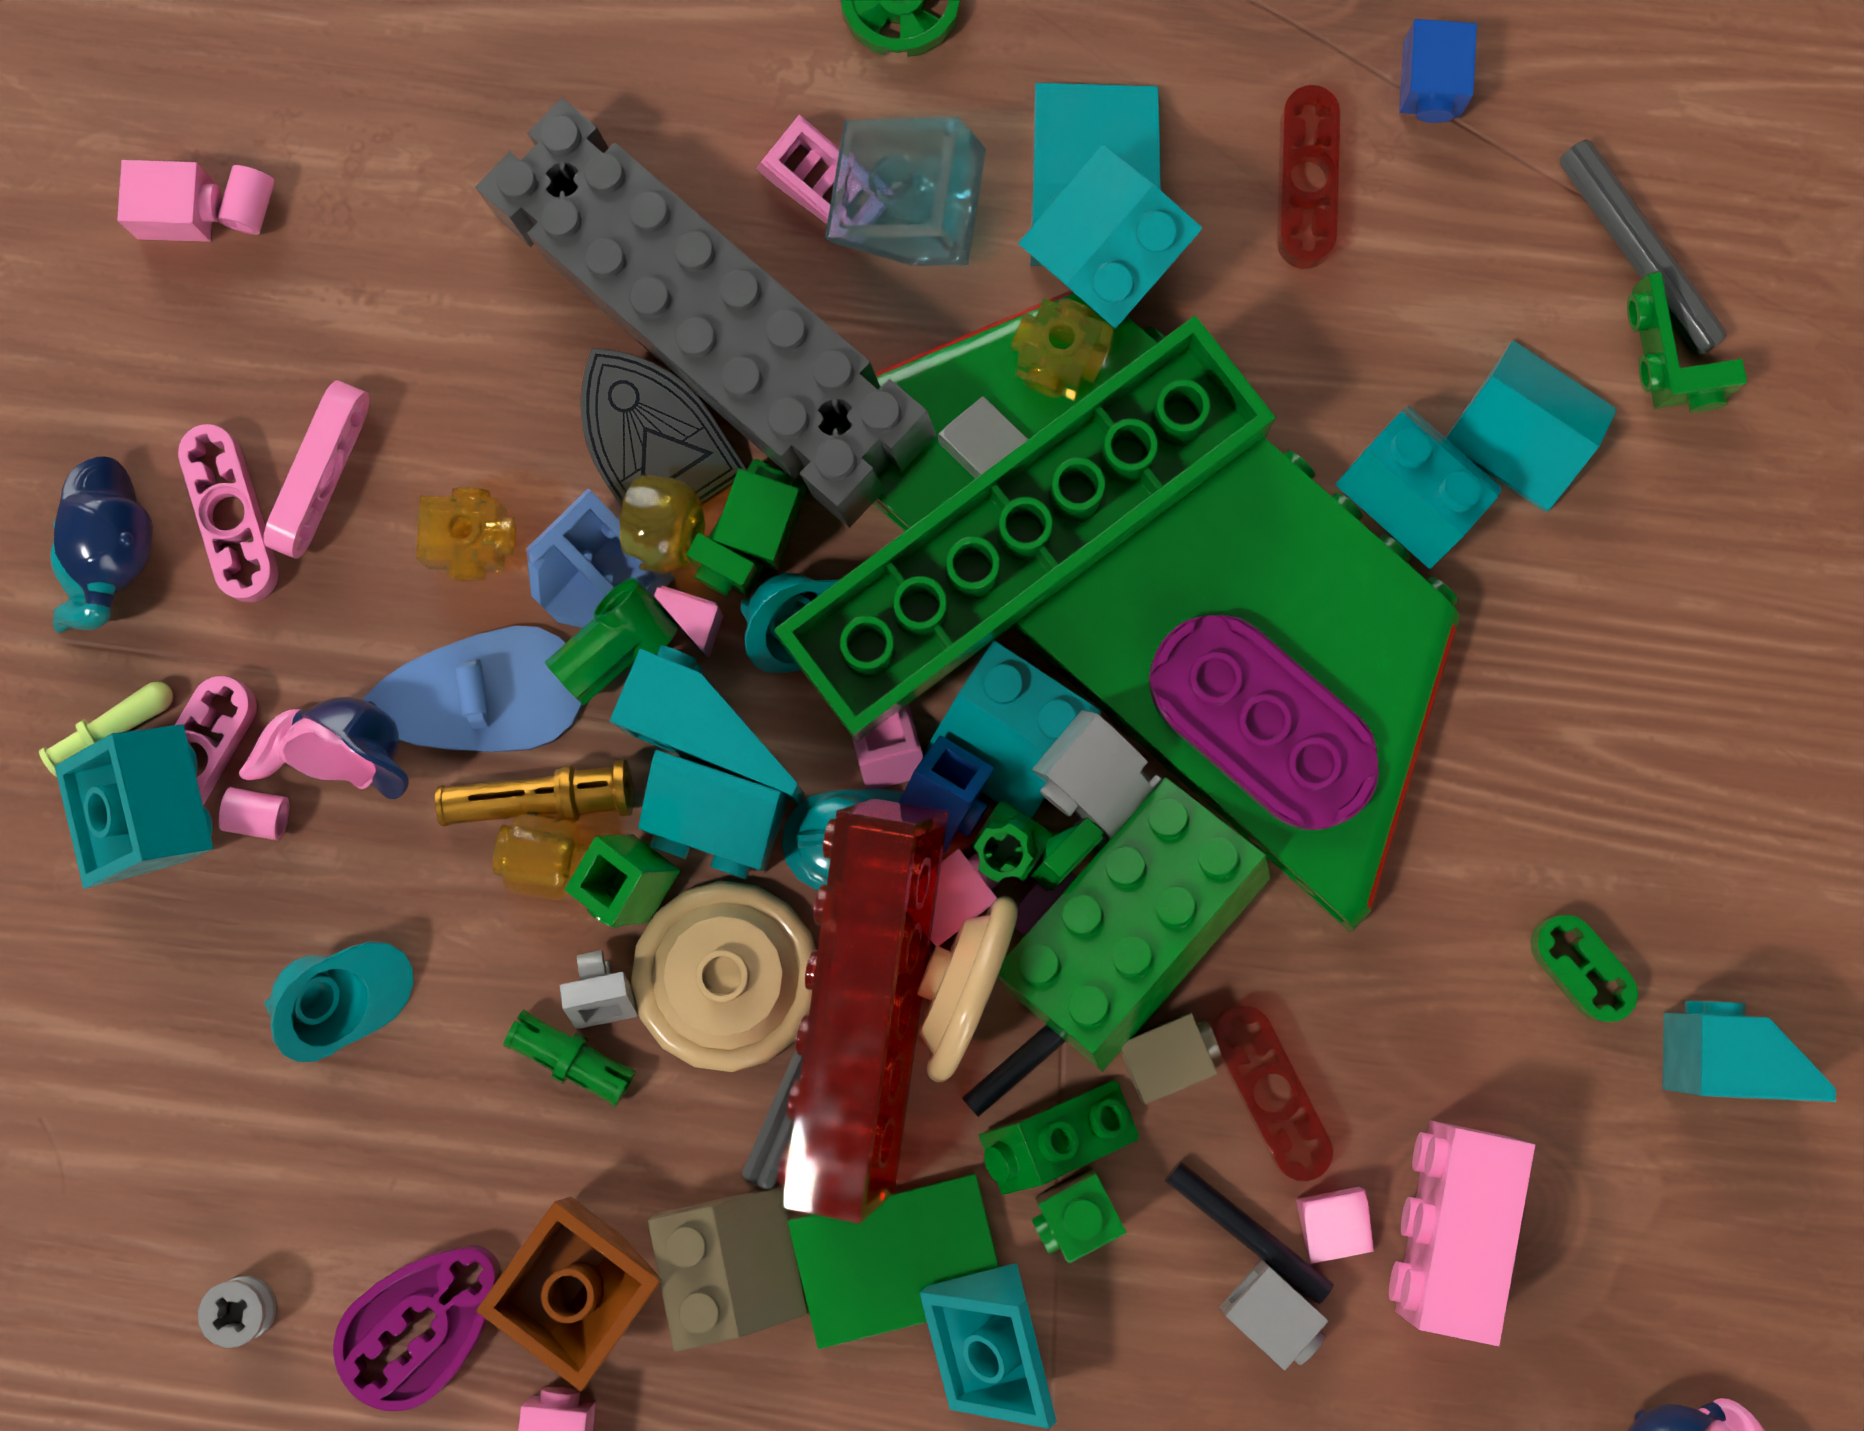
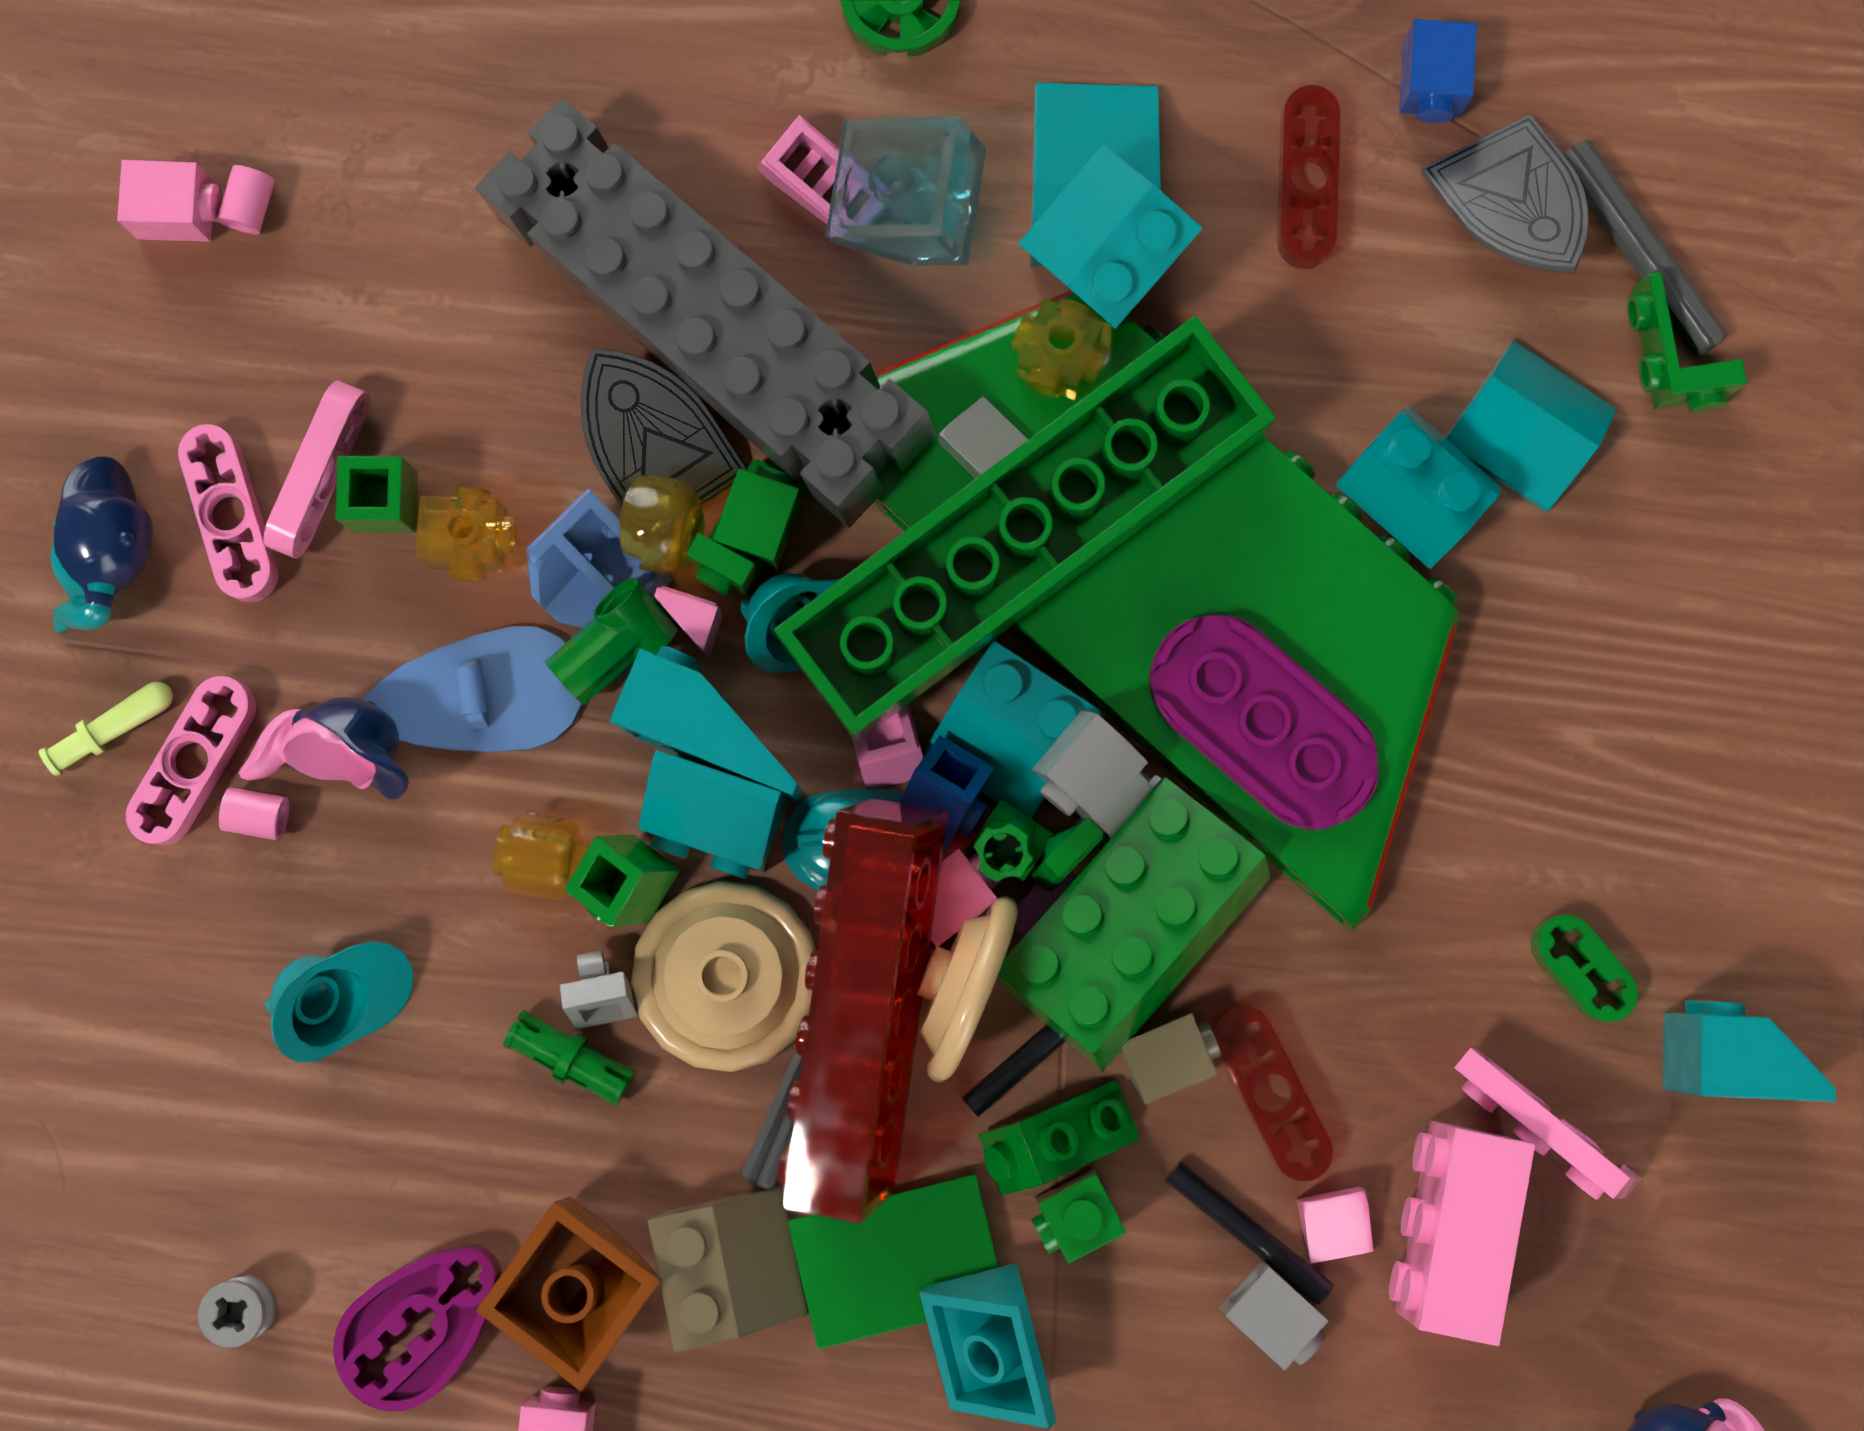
teal slope [54,724,213,889] -> none
pearl gold pin [435,759,633,827] -> none
none -> green brick [335,456,418,533]
none -> dark grey shield [1421,114,1589,273]
none -> bright pink wing [1454,1048,1642,1200]

